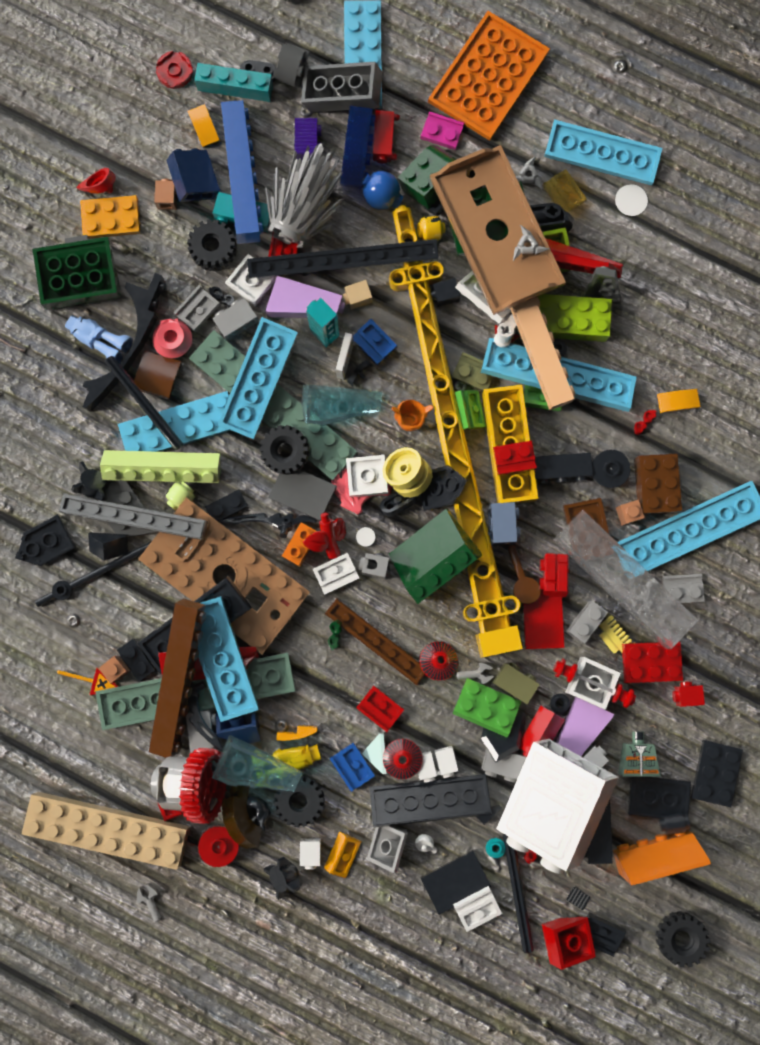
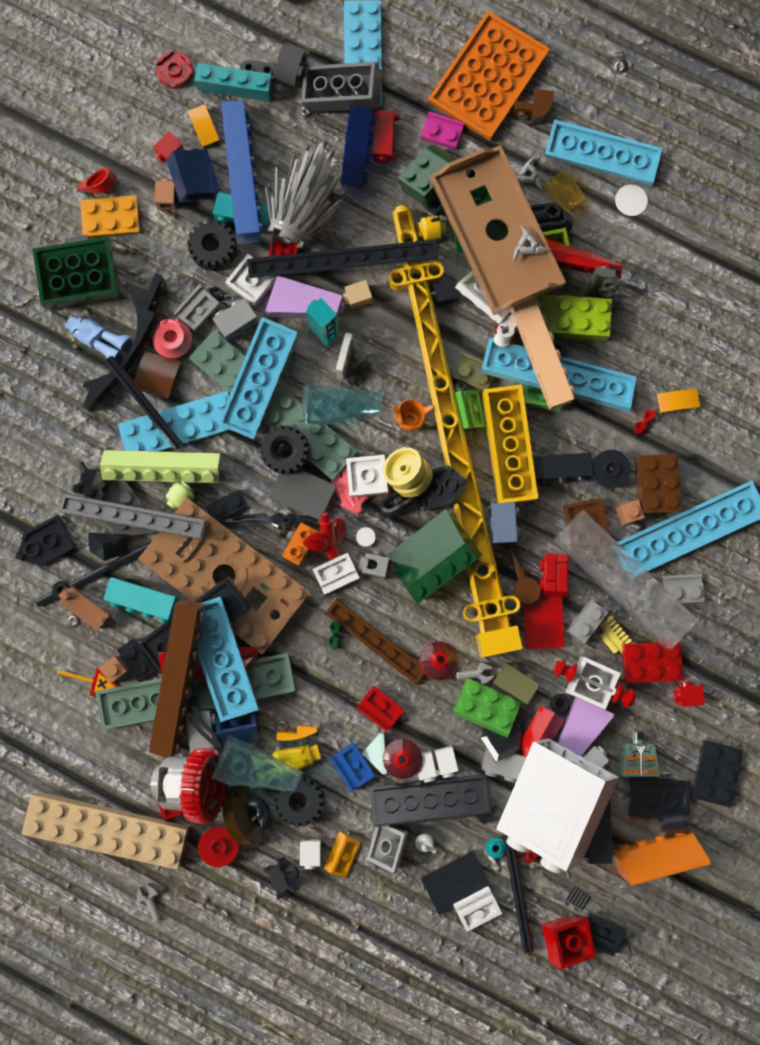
dark purple brick [294,118,322,160] -> none
blue plate [353,319,397,365] -> none
blue brick [362,171,404,210] -> none
red plate [493,440,537,475] -> none
black tyre [656,911,710,968] -> none
none -> nougat brick [59,585,110,631]
none -> brick [103,577,182,624]
none -> red brick [153,131,184,165]
none -> reddish brown brick [512,89,554,126]

